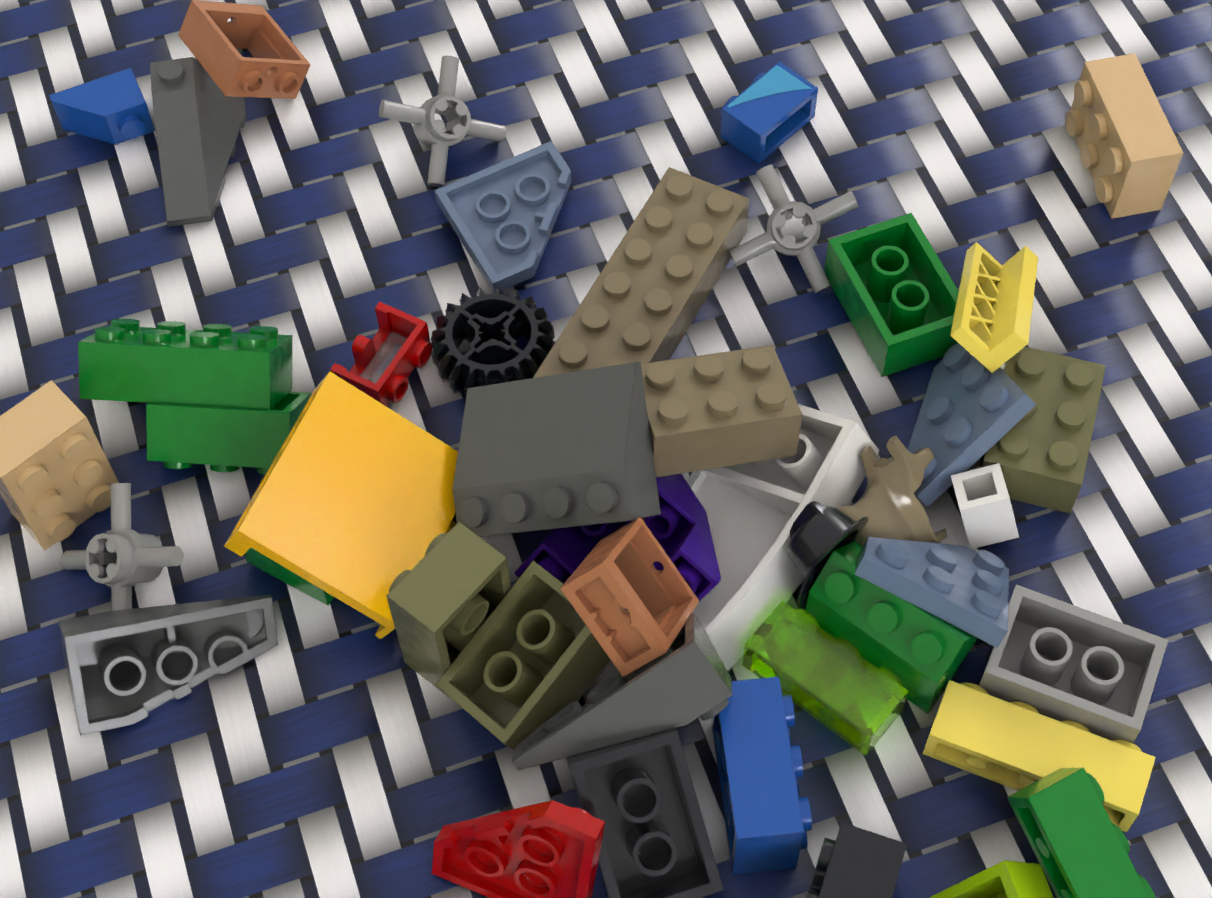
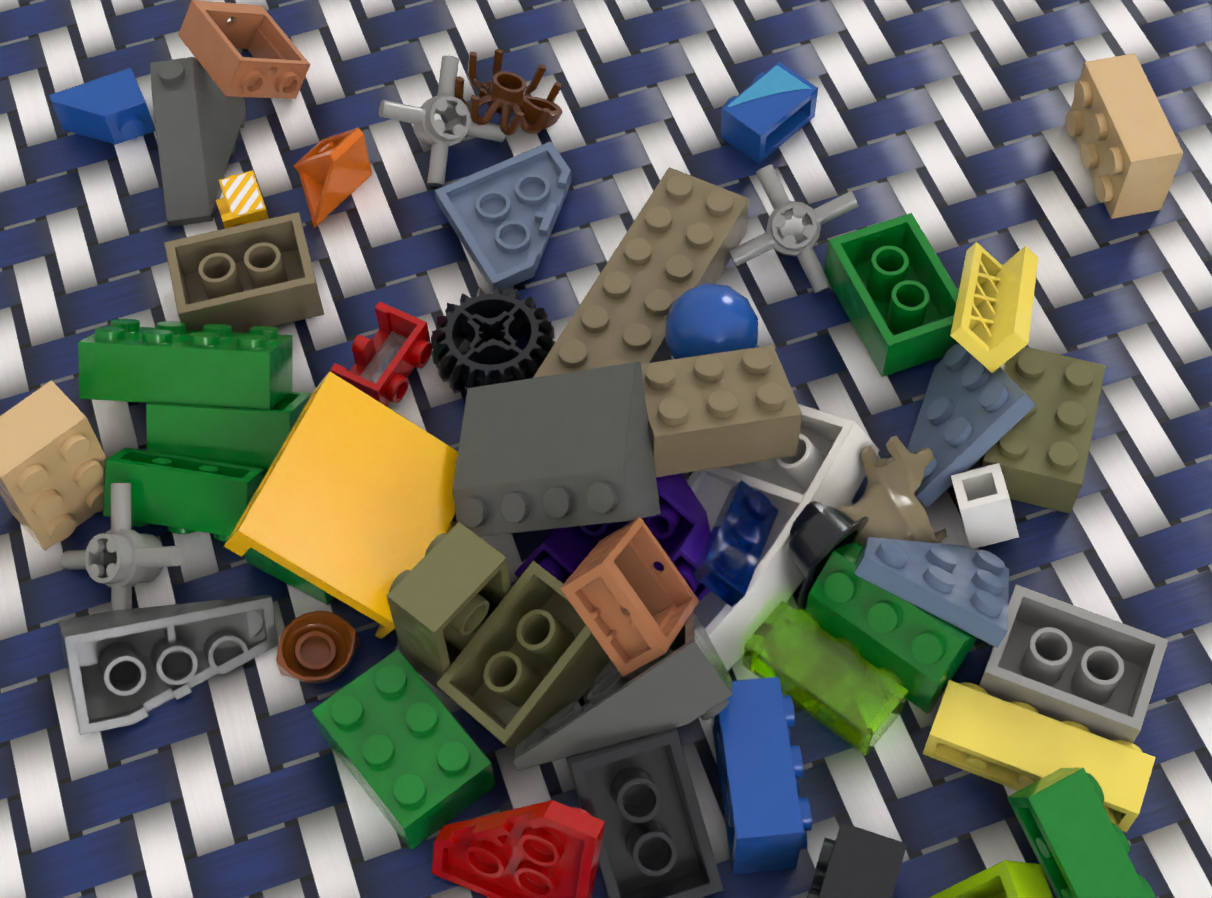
none -> green brick [103,447,264,541]
none -> dark tan brick [164,212,324,333]
none -> yellow brick [216,170,269,229]
none -> dark orange hat [276,611,361,684]
none -> orange slope [293,127,372,228]
none -> green brick [311,649,496,850]
none -> reddish brown animal [455,49,563,136]
none -> blue tile [665,283,761,359]
none -> clear blue plate [692,480,779,607]

